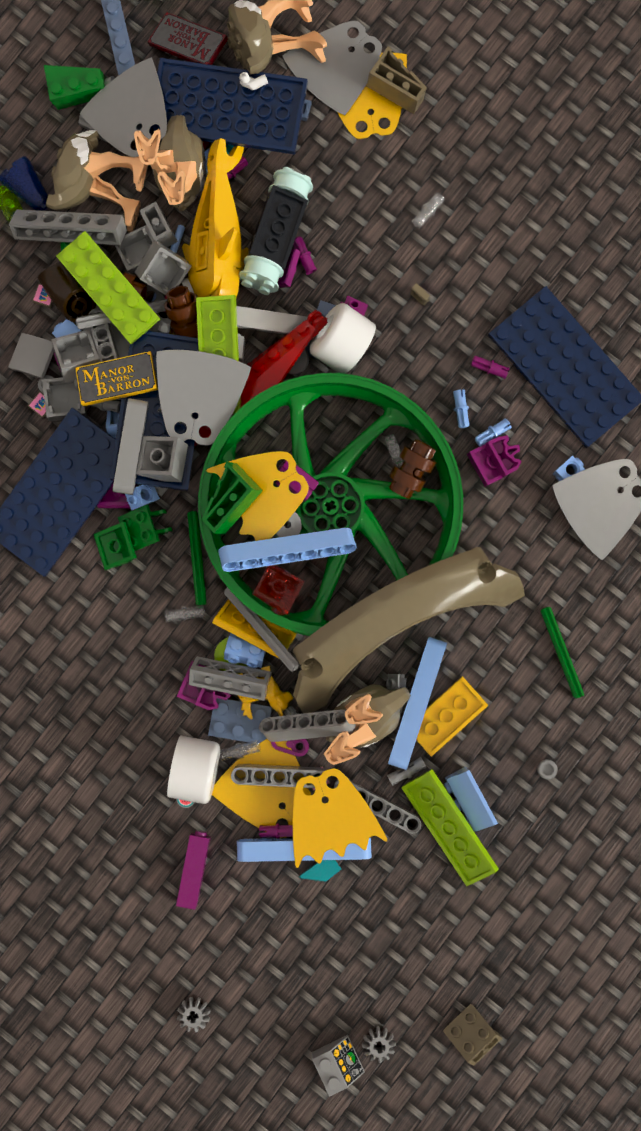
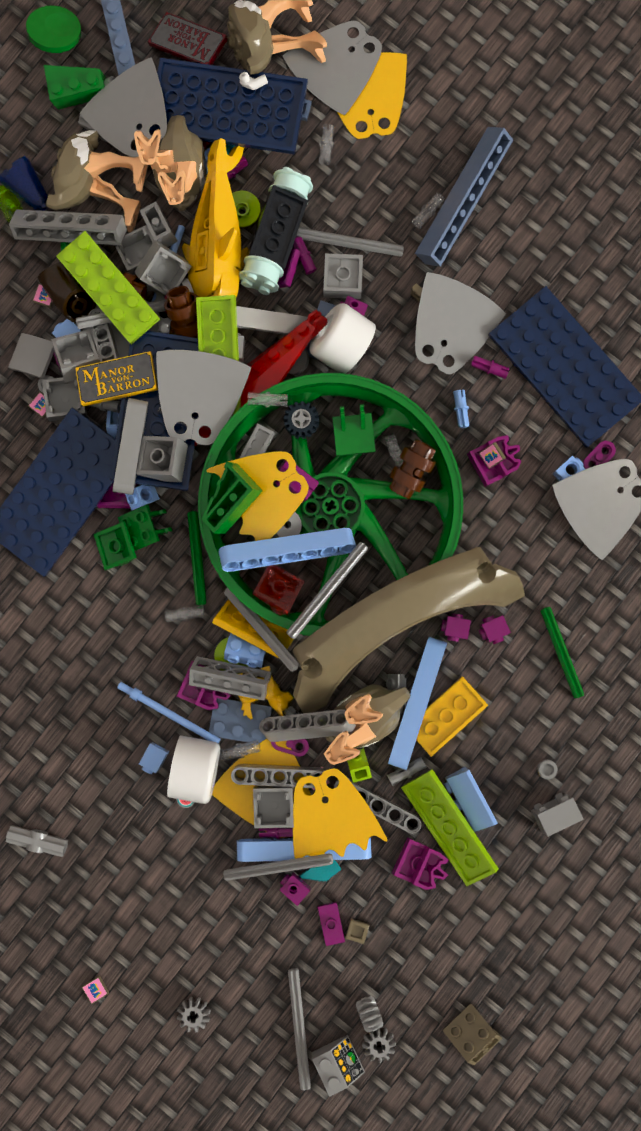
magenta brick [176,830,211,910] -> none
dark tan wedge [367,46,427,114] -> none
light blue axle [475,418,511,446] -> none
none -> light grey piece [6,825,68,857]
none -> green piece [26,6,81,53]
none -> tile [82,975,109,1004]
none -> light blue bar [117,682,221,743]
none -> light blue brick [139,742,170,774]
none -> light grey axle [223,853,333,881]
none -> lime dish [232,190,261,228]
none -> light grey plate [240,423,275,458]
none -> clear pin [248,392,288,407]
none -> light grey container [253,785,294,828]
none -> magenta brick [280,872,311,906]
none -> black wheel [284,401,319,439]
none -> light grey axle [287,542,368,639]
none -> light grey axle [288,968,311,1090]
none -> light grey axle [296,227,404,257]
none -> magenta plate [318,902,345,946]
none -> clear pin [319,124,335,165]
none -> light grey container [323,253,363,299]
none -> green plate [332,404,376,456]
none -> dark tan tile [345,918,370,944]
none -> lime brick [347,748,372,783]
none -> light grey gear [356,996,383,1033]
none -> magenta plate [392,837,449,890]
none -> sand blue brick [415,127,513,267]
none -> light grey piece [415,272,506,374]
none -> magenta brick [441,613,471,642]
none -> tile [479,442,506,469]
none -> magenta brick [479,615,511,644]
none -> light grey container [531,793,584,837]
none -> magenta plate [583,441,616,469]

